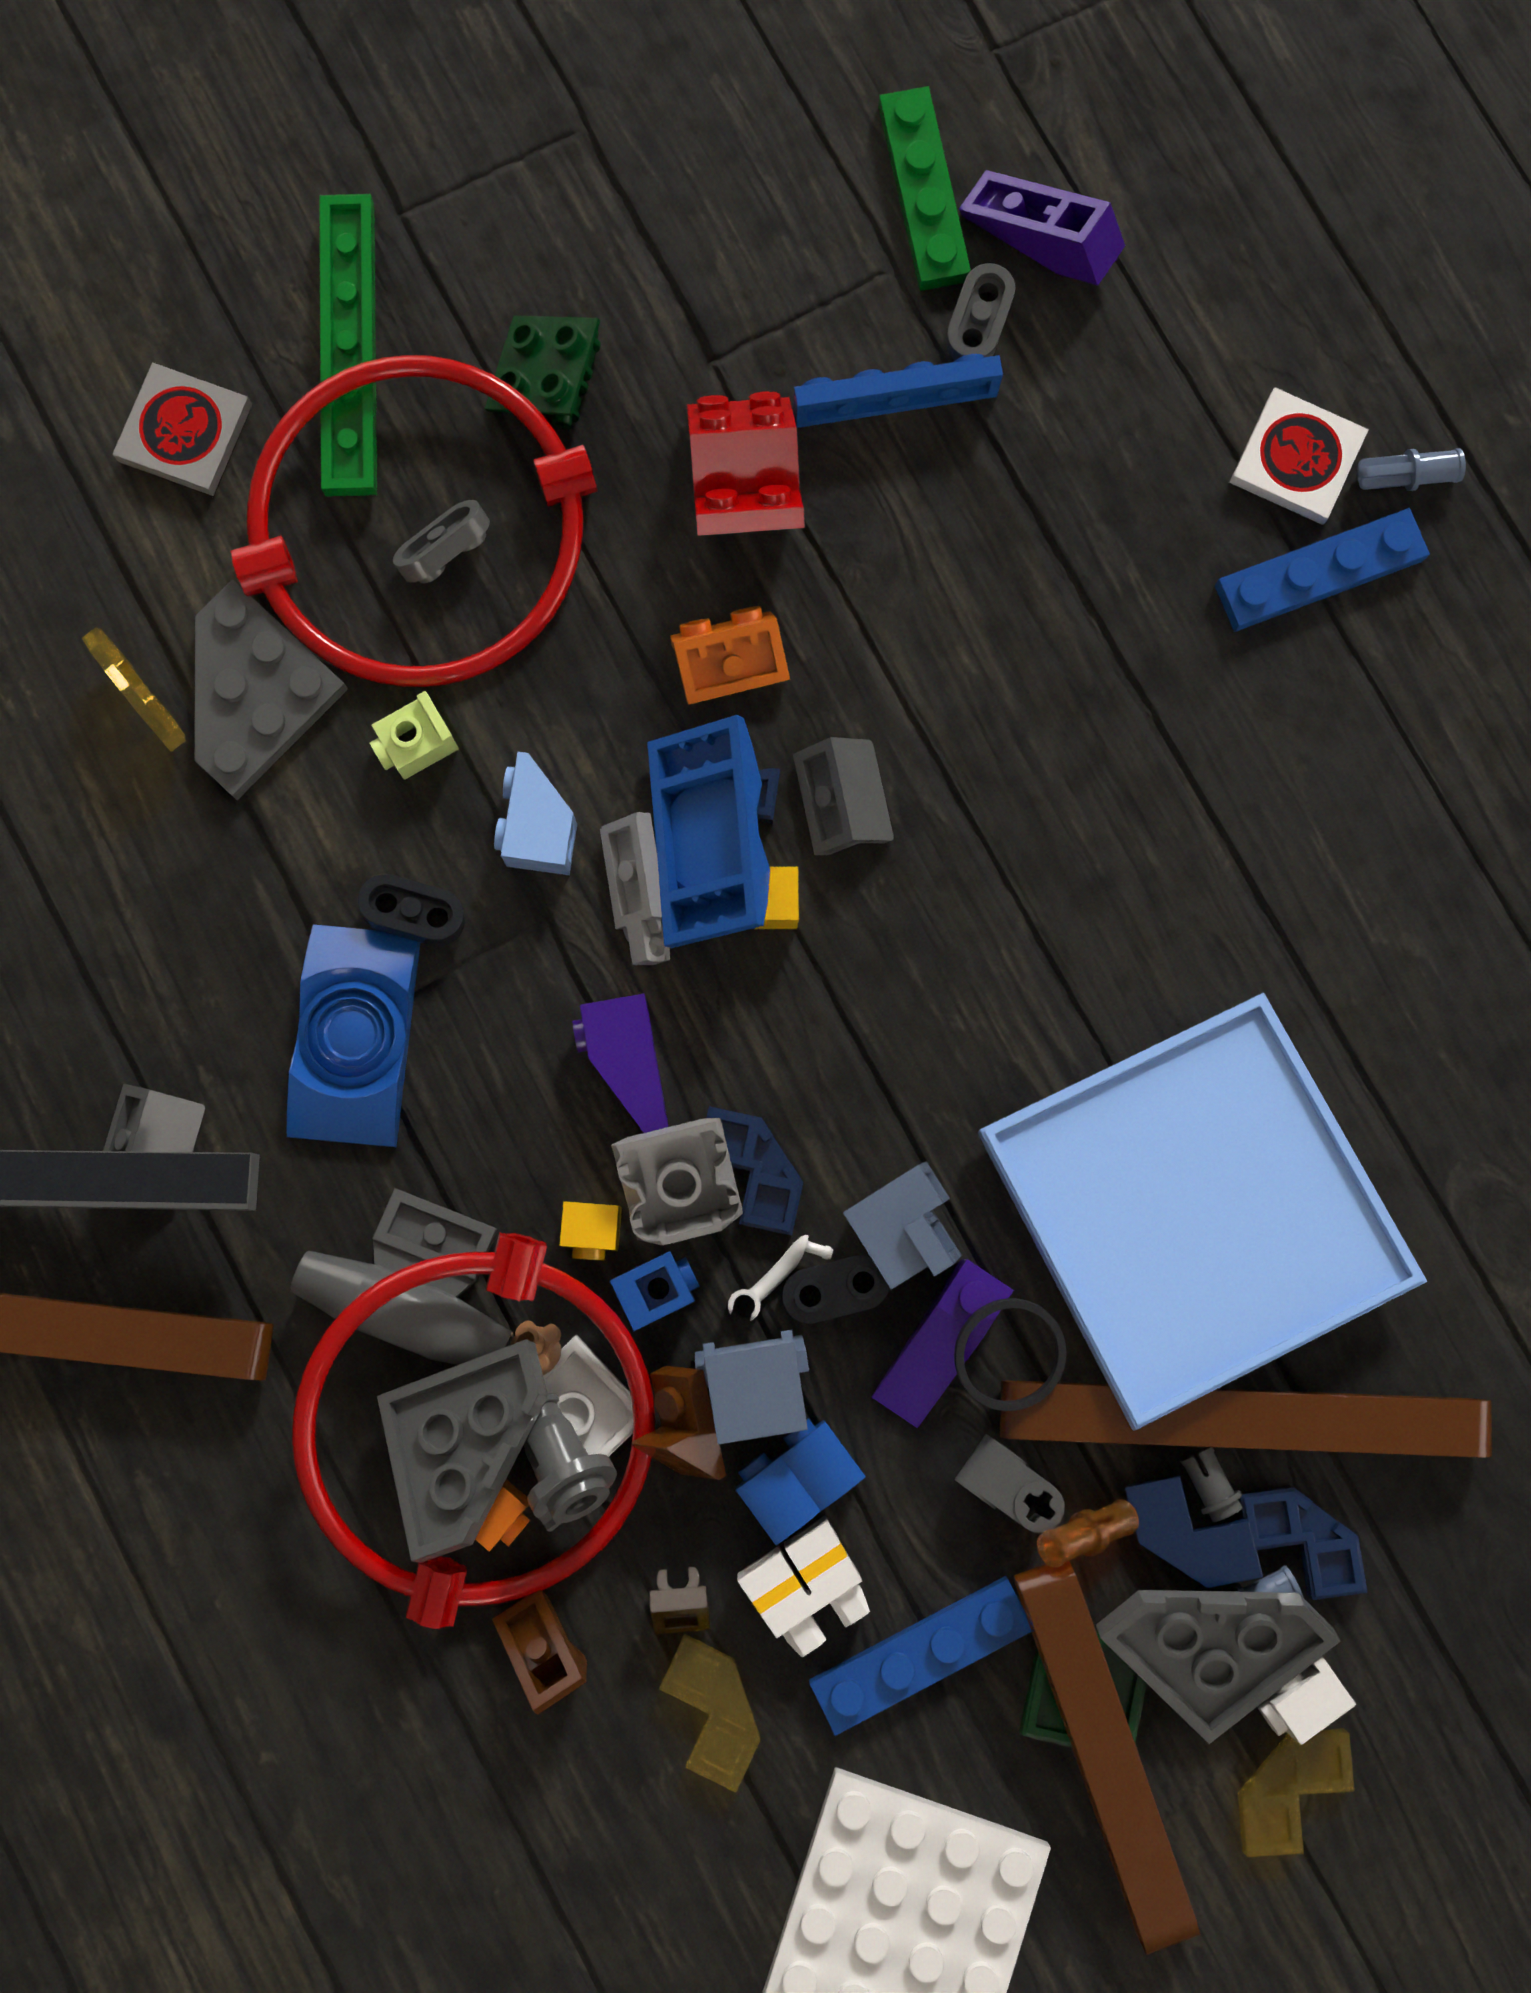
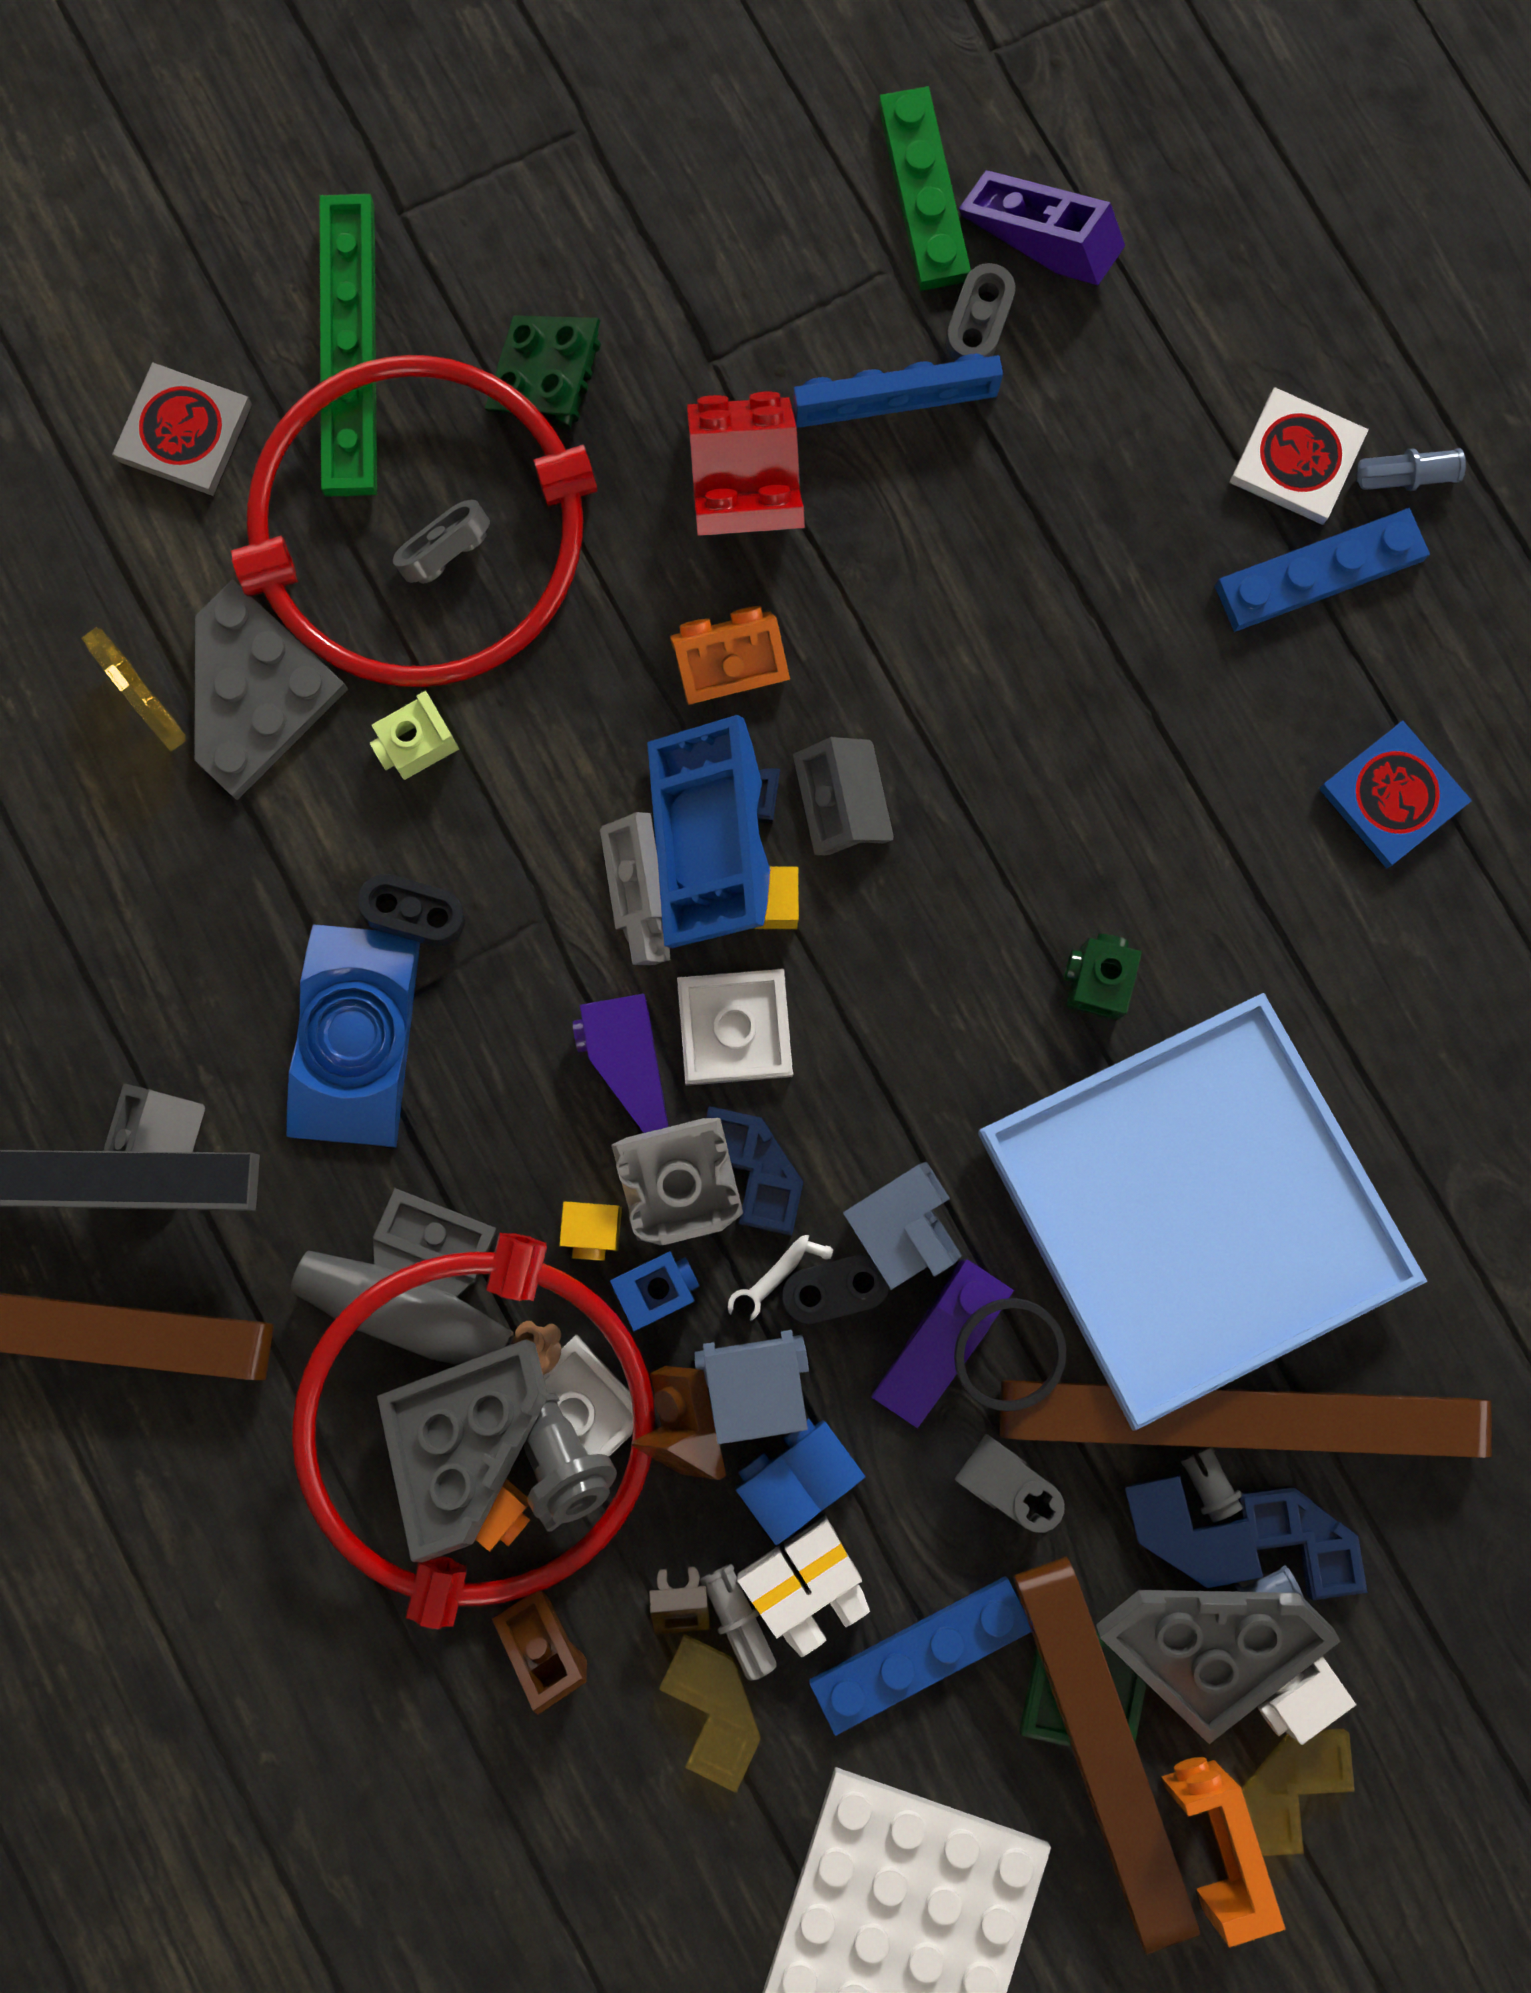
light blue slope [494,752,577,875] -> none
clear orange pin [1037,1499,1139,1568] -> none
none -> white tile [677,969,793,1086]
none -> light grey axle [700,1564,776,1681]
none -> dark green brick [1064,934,1142,1020]
none -> orange window [1161,1757,1286,1947]
none -> tile [1318,721,1472,868]

